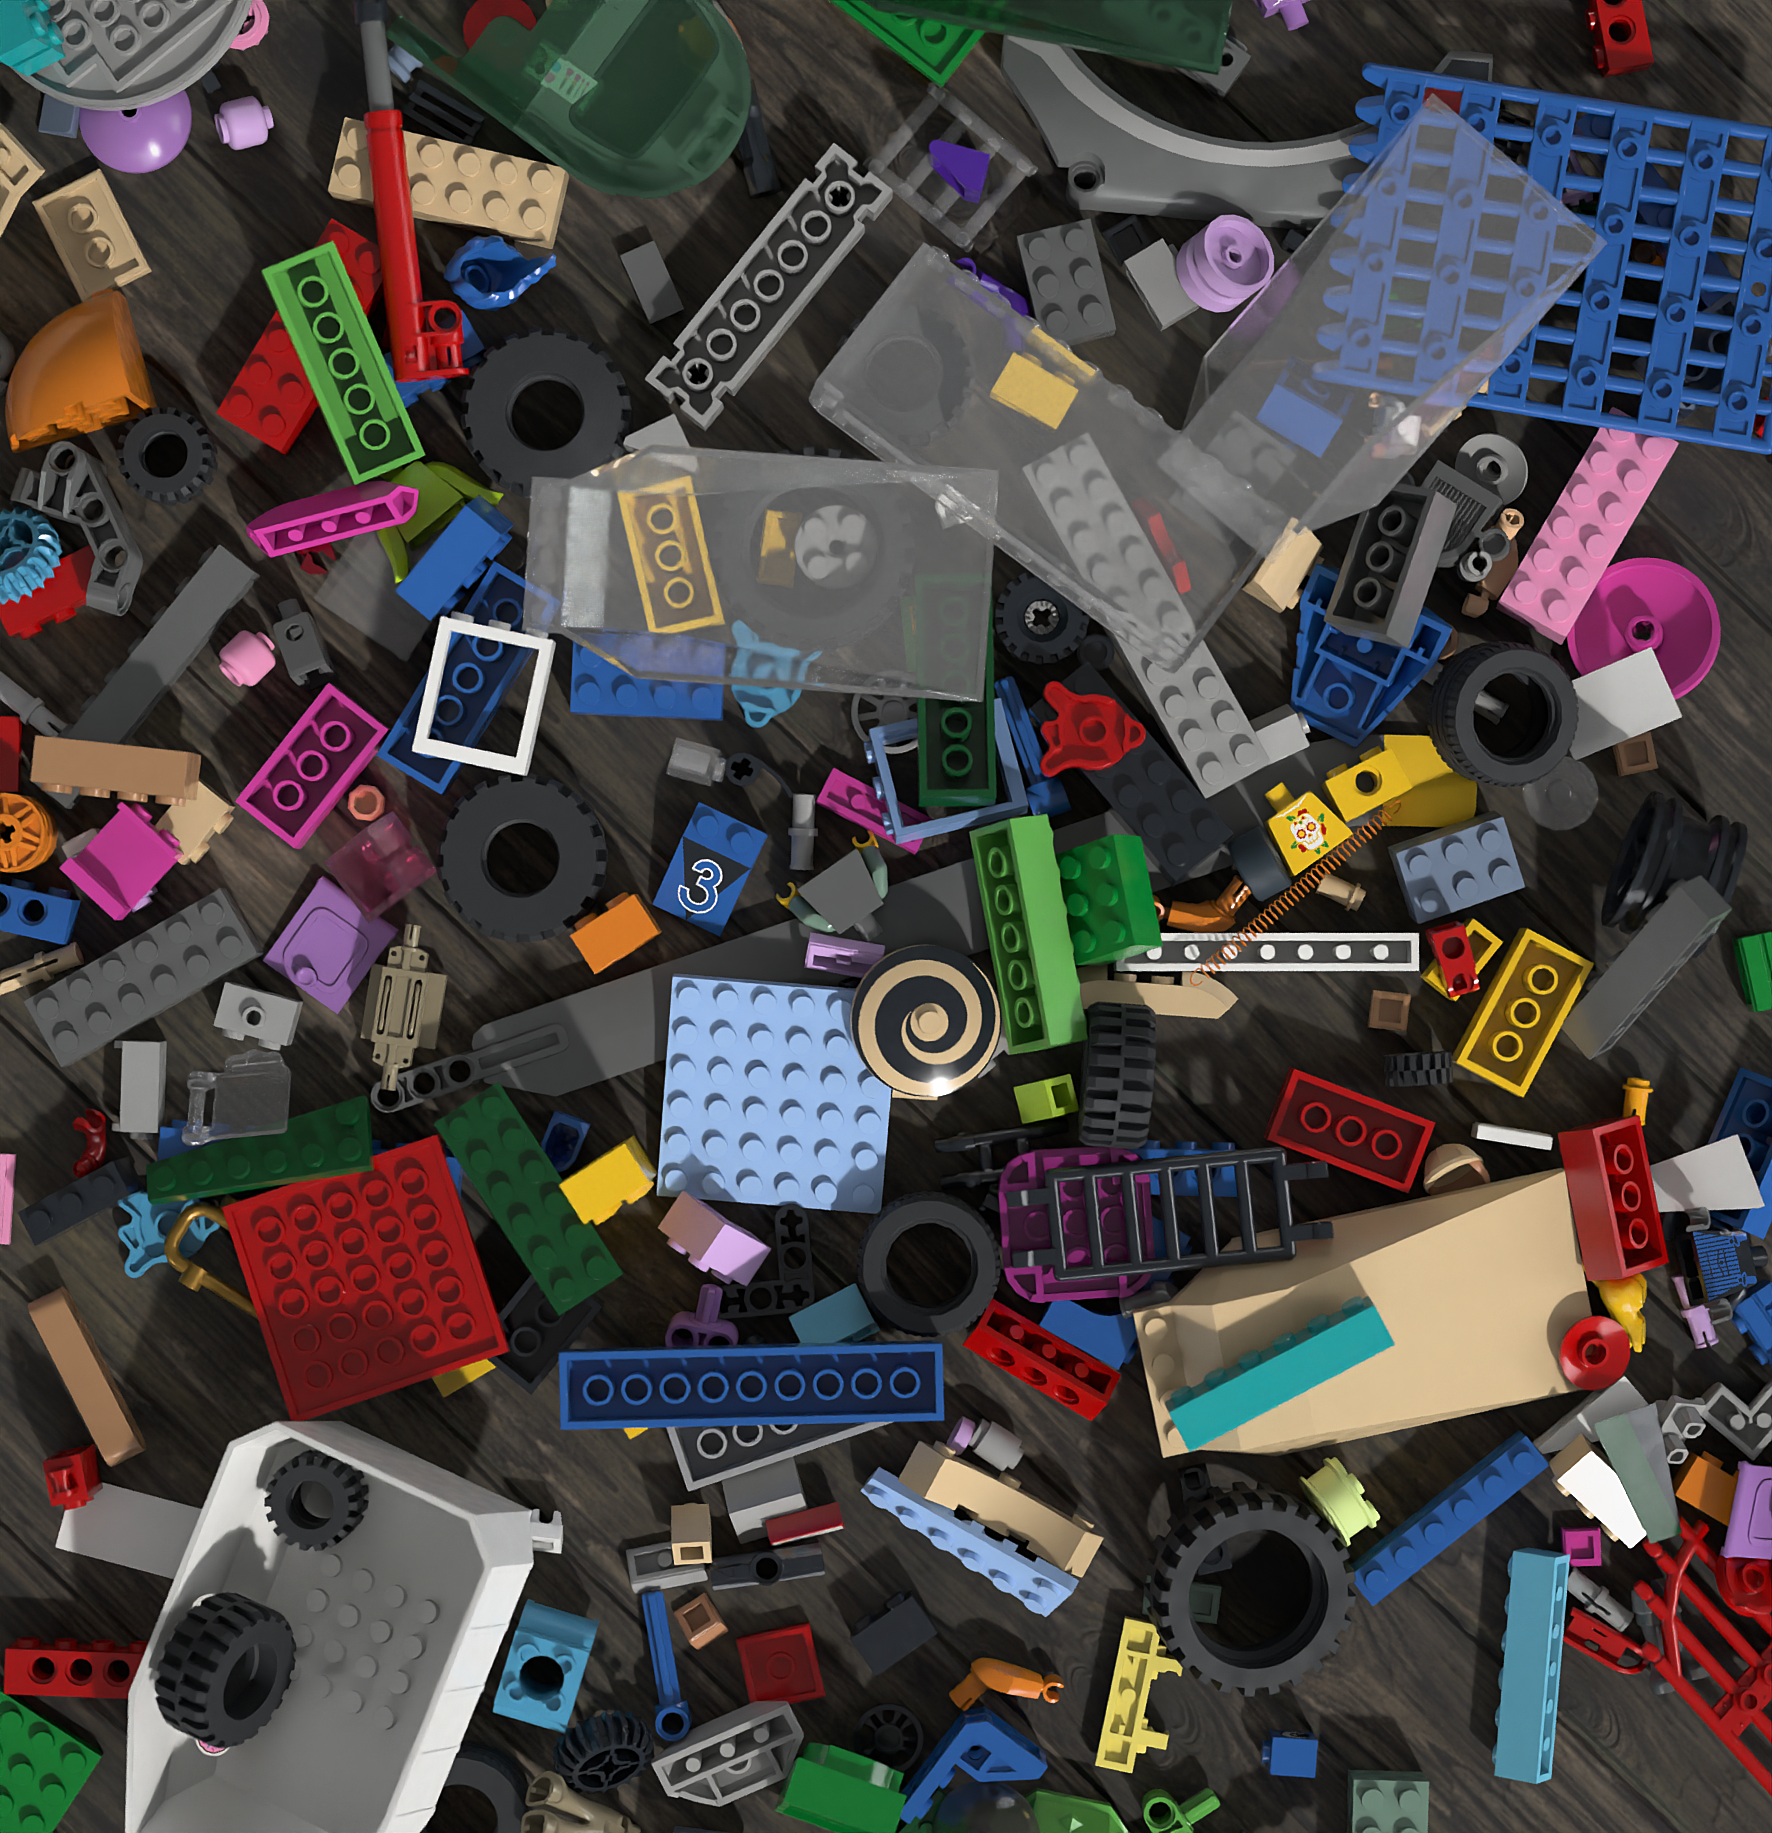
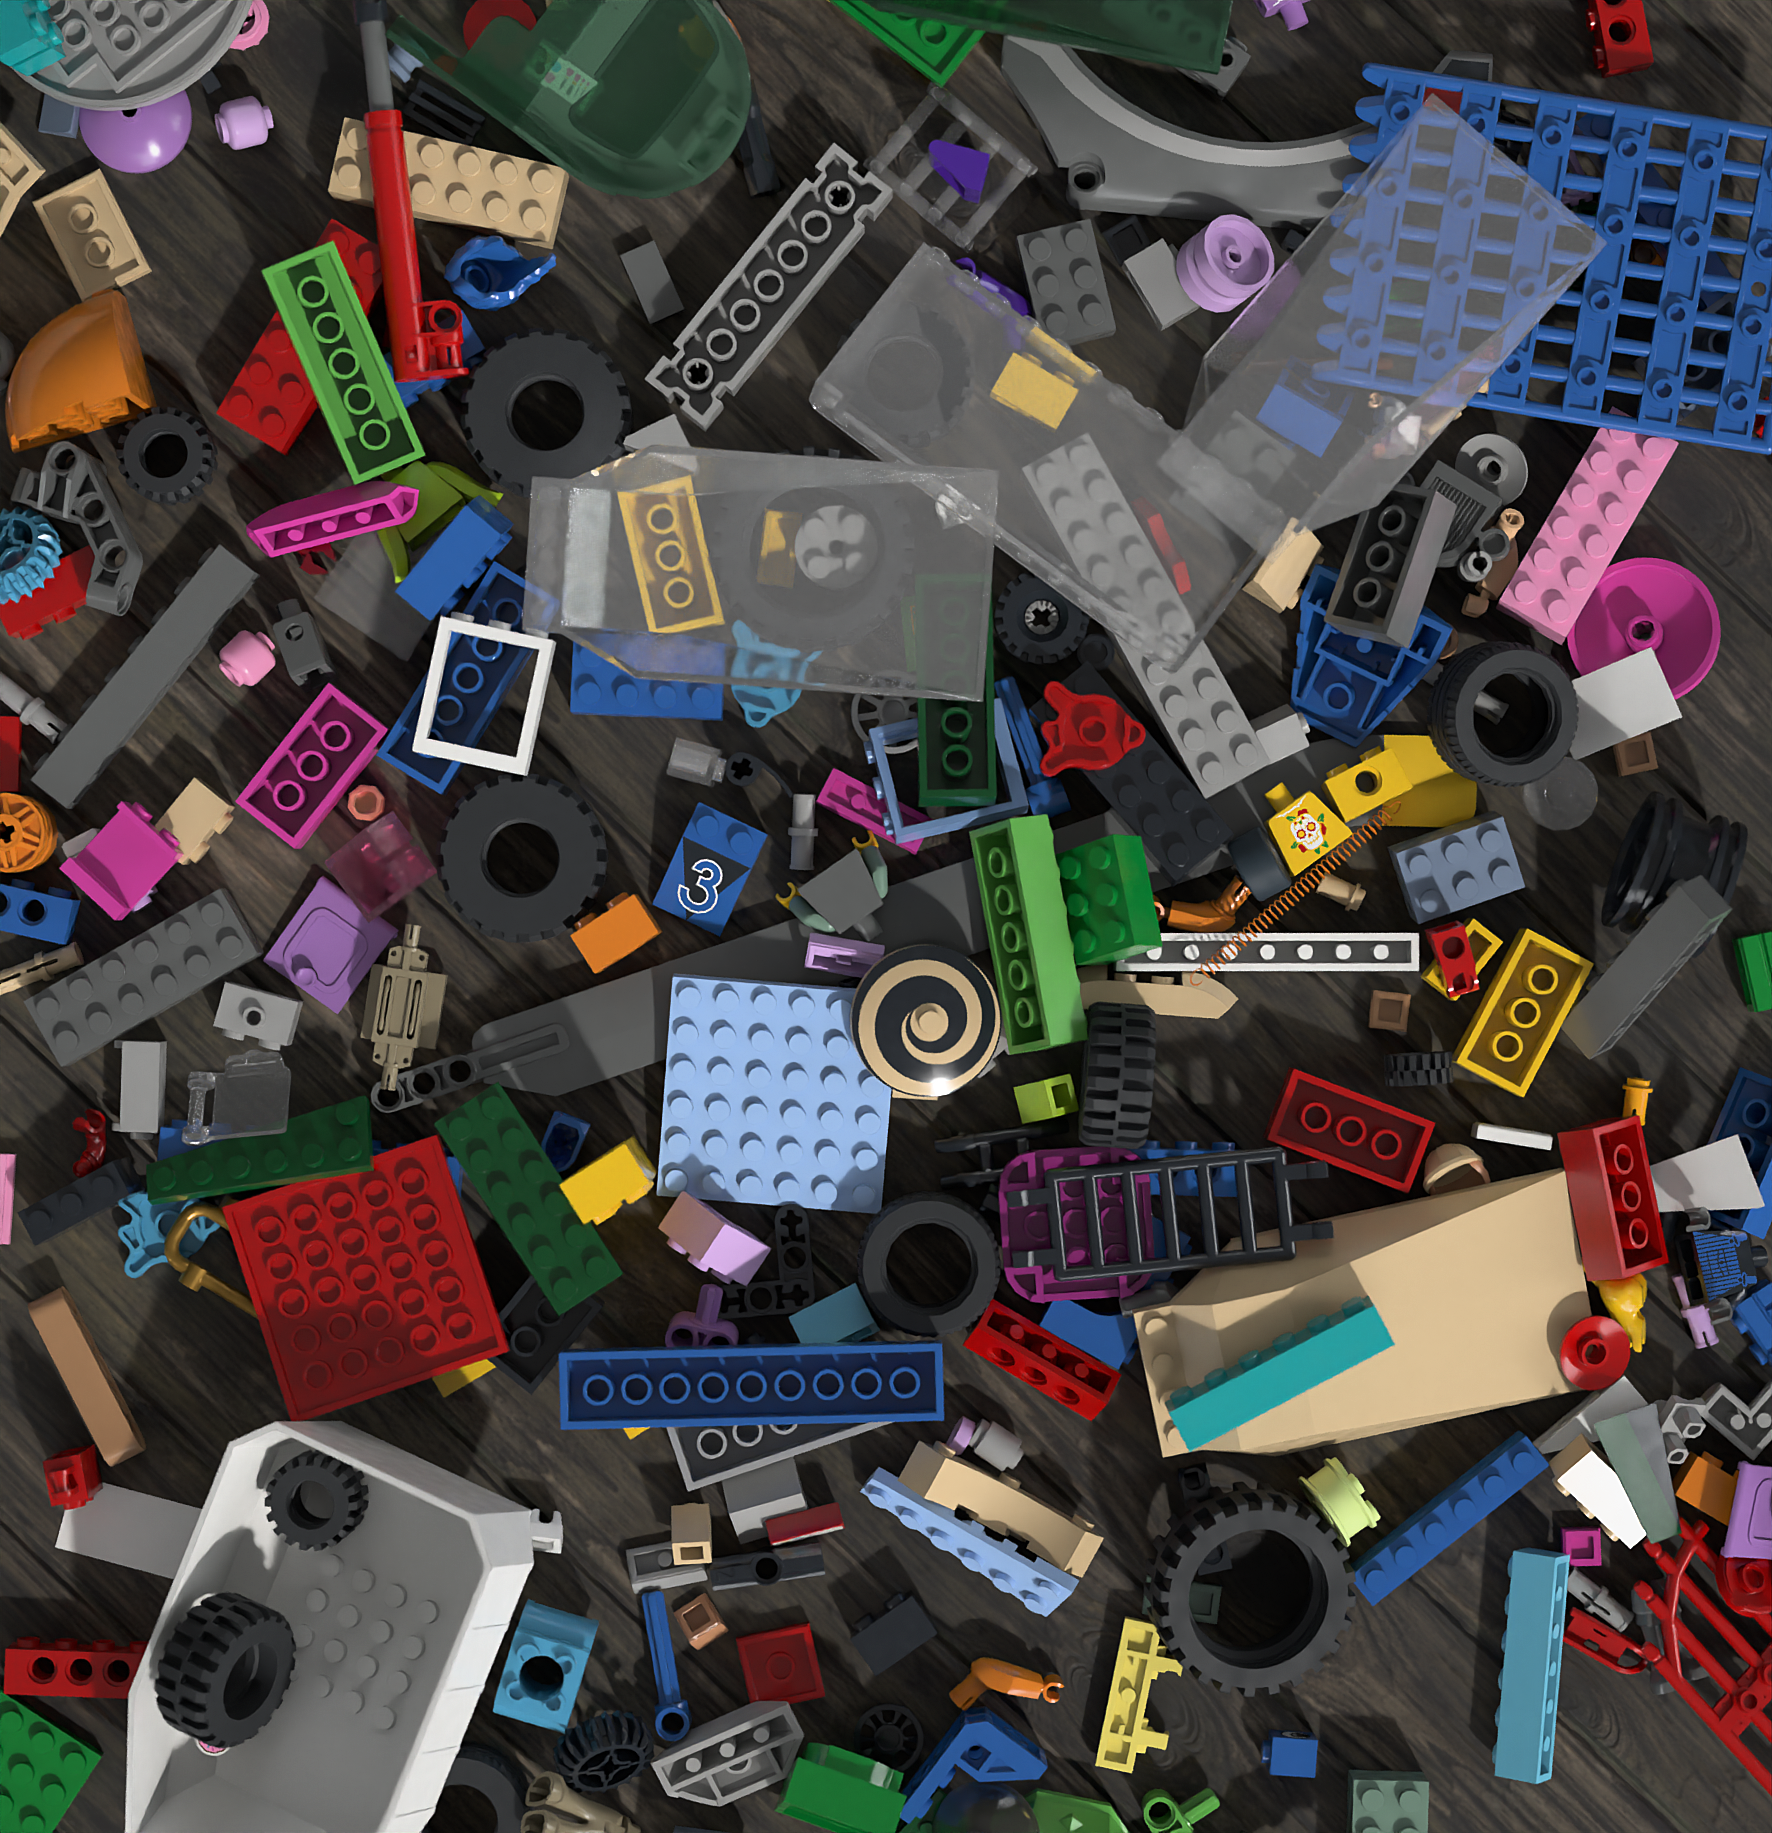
medium nougat brick [30,735,201,806] -> none

